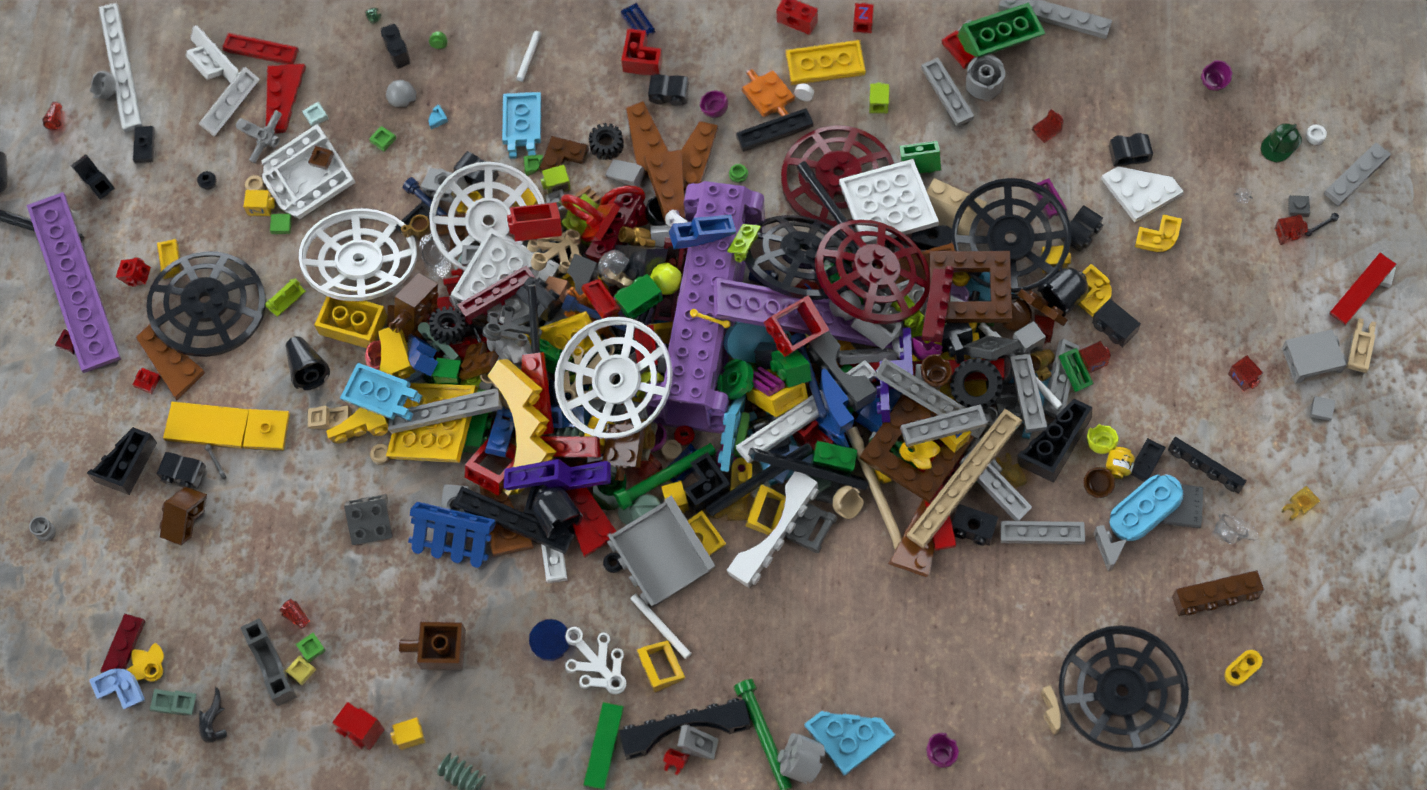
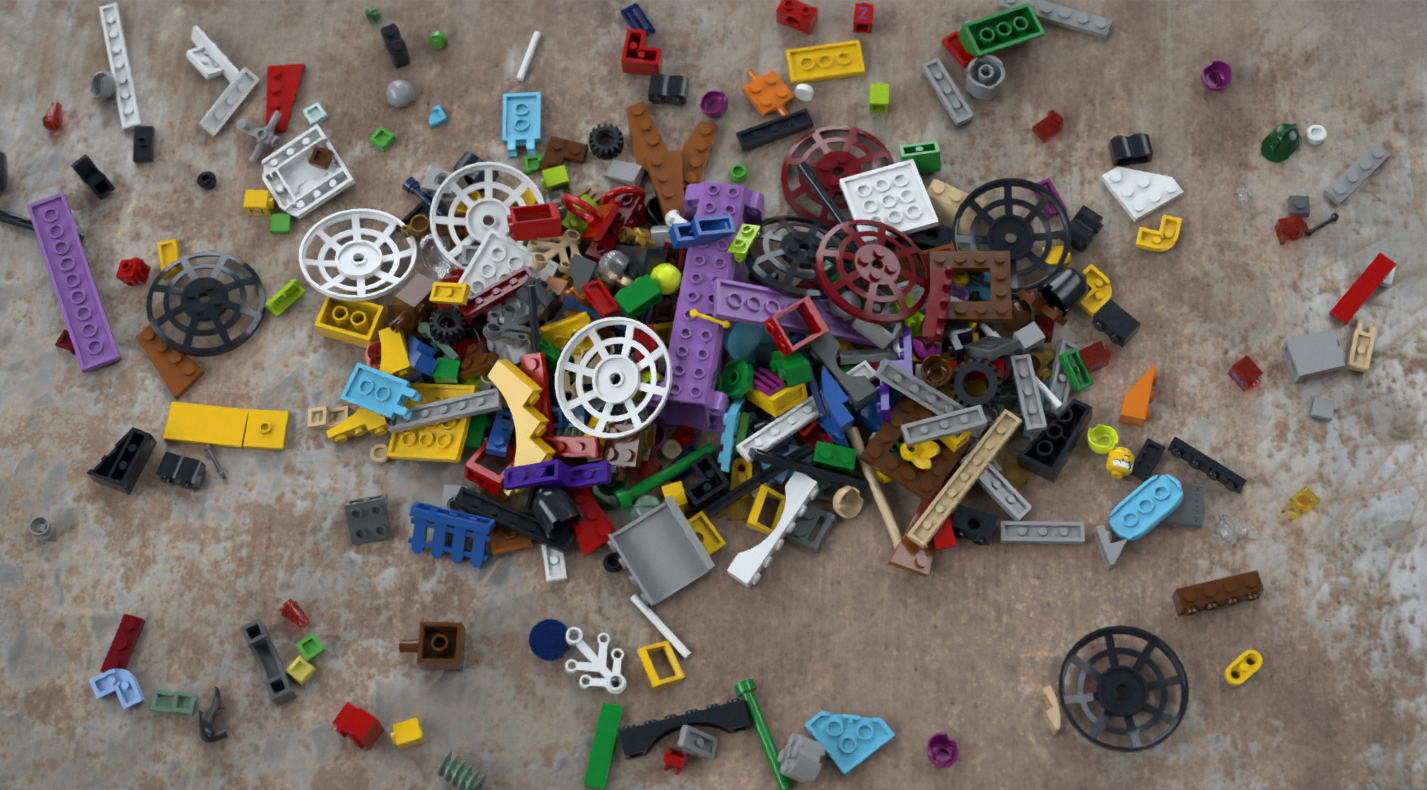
yellow plate [127,643,164,682] -> none
red tile [133,368,161,394] -> none
reddish brown brick [159,487,207,545] -> none
red tile [222,33,299,65] -> none
tan tile [245,176,265,190] -> none
black cone [285,336,330,390] -> none
reddish brown hair [1083,467,1115,498] -> none
none -> yellow plate [429,282,471,305]
none -> orange slope [1118,365,1158,427]

